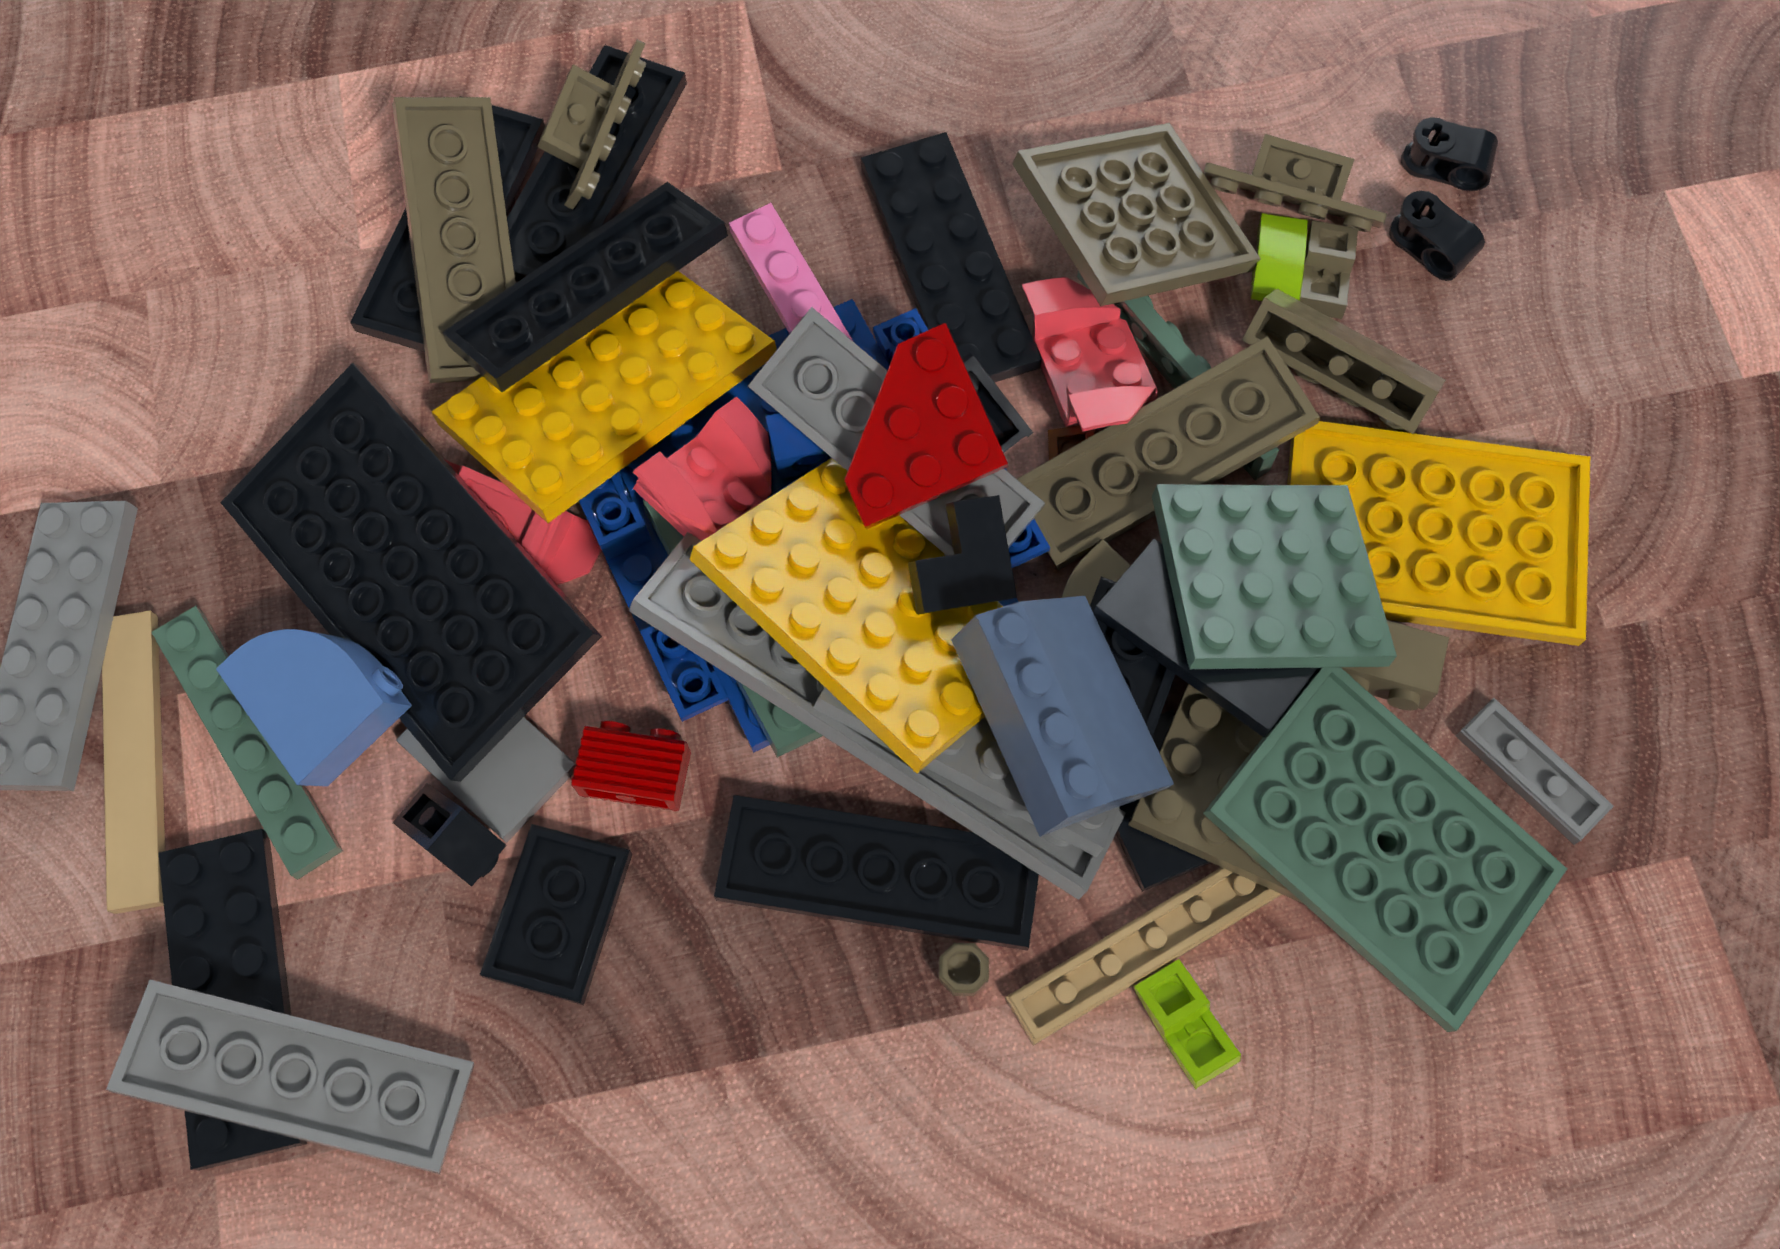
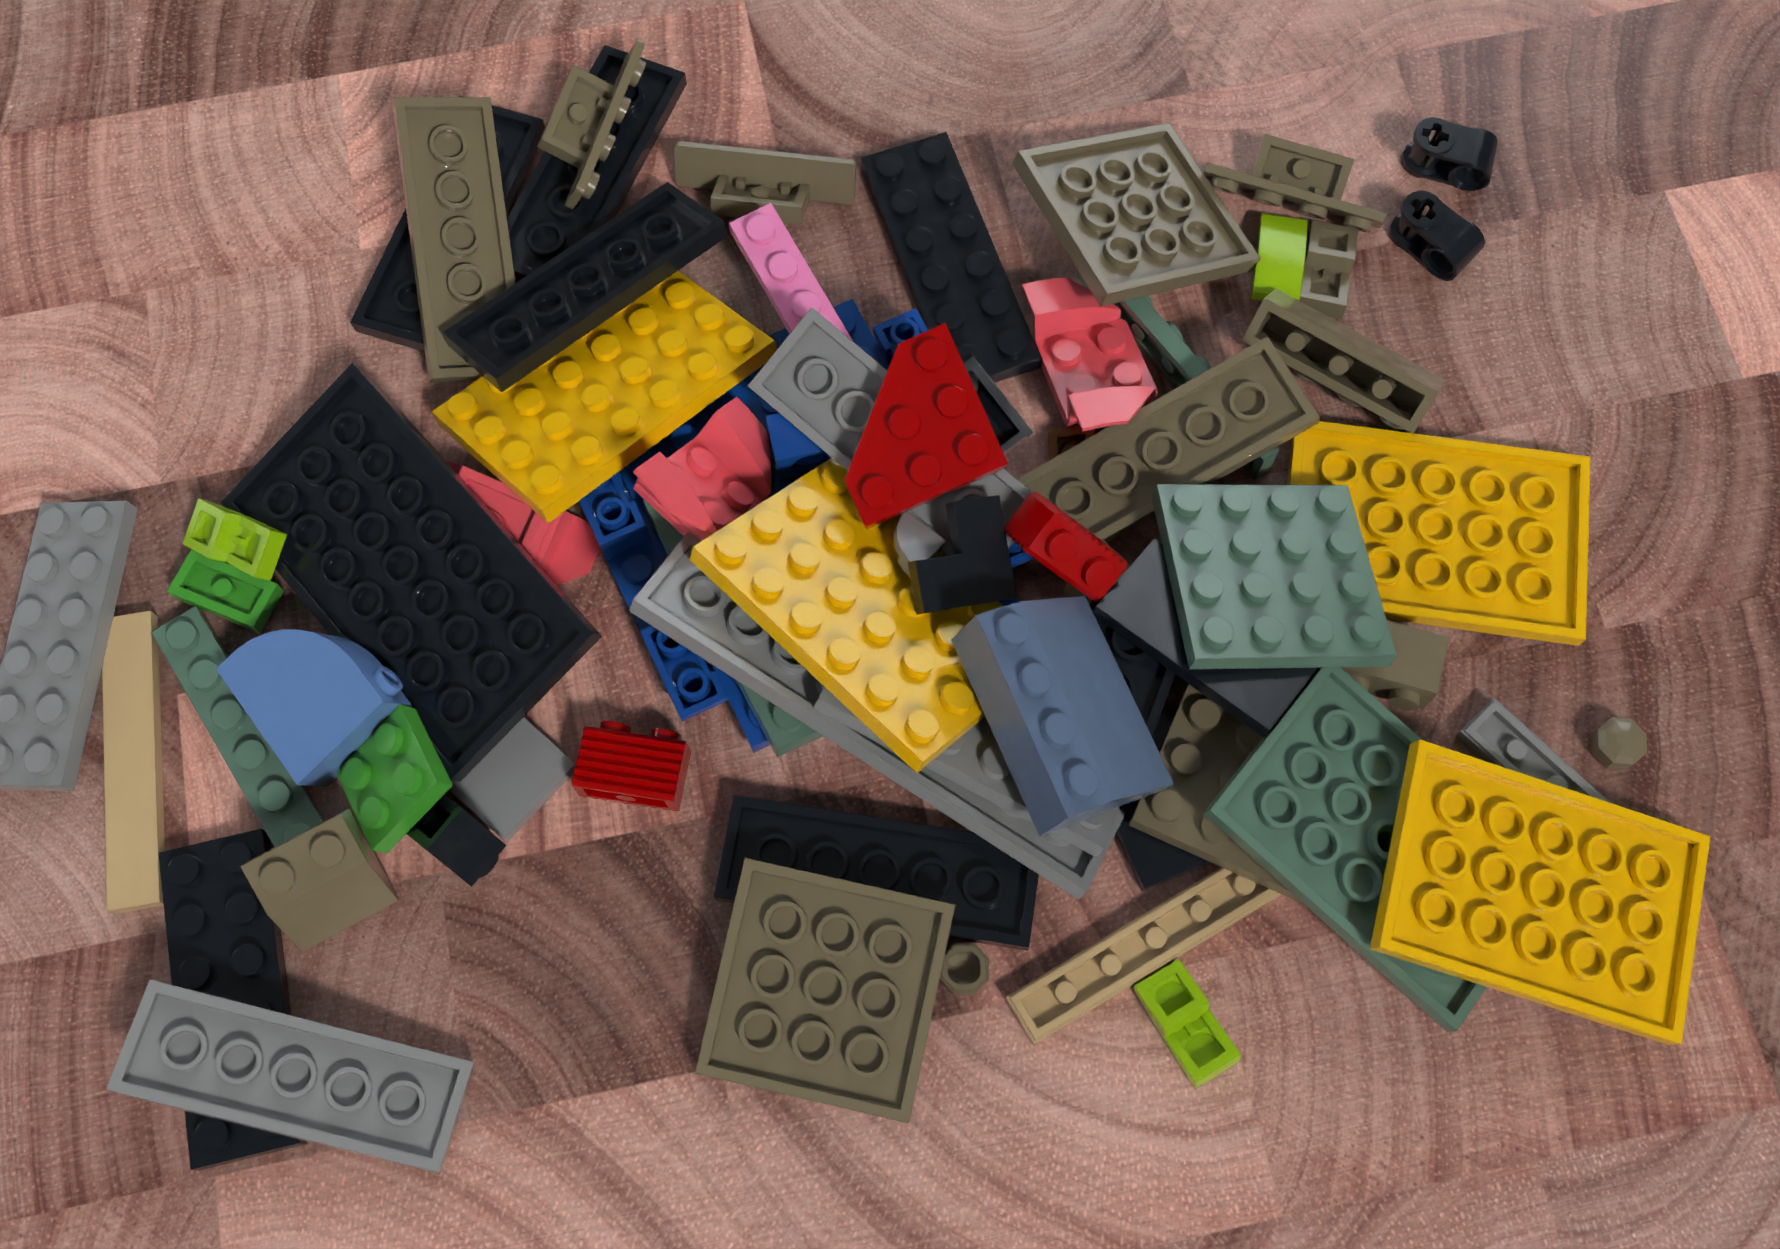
black tile [480,824,632,1006] -> none
none -> bright green plate [166,549,284,634]
none -> lime slope [182,498,287,581]
none -> dark tan slope [240,808,399,952]
none -> bright green plate [336,704,453,853]
none -> dark tan bracket [674,141,857,225]
none -> dark tan plate [695,858,955,1123]
none -> light grey tile [893,512,946,577]
none -> red brick [1005,492,1127,602]
none -> yellow plate [1370,739,1711,1045]
none -> dark tan tile [1591,717,1647,770]

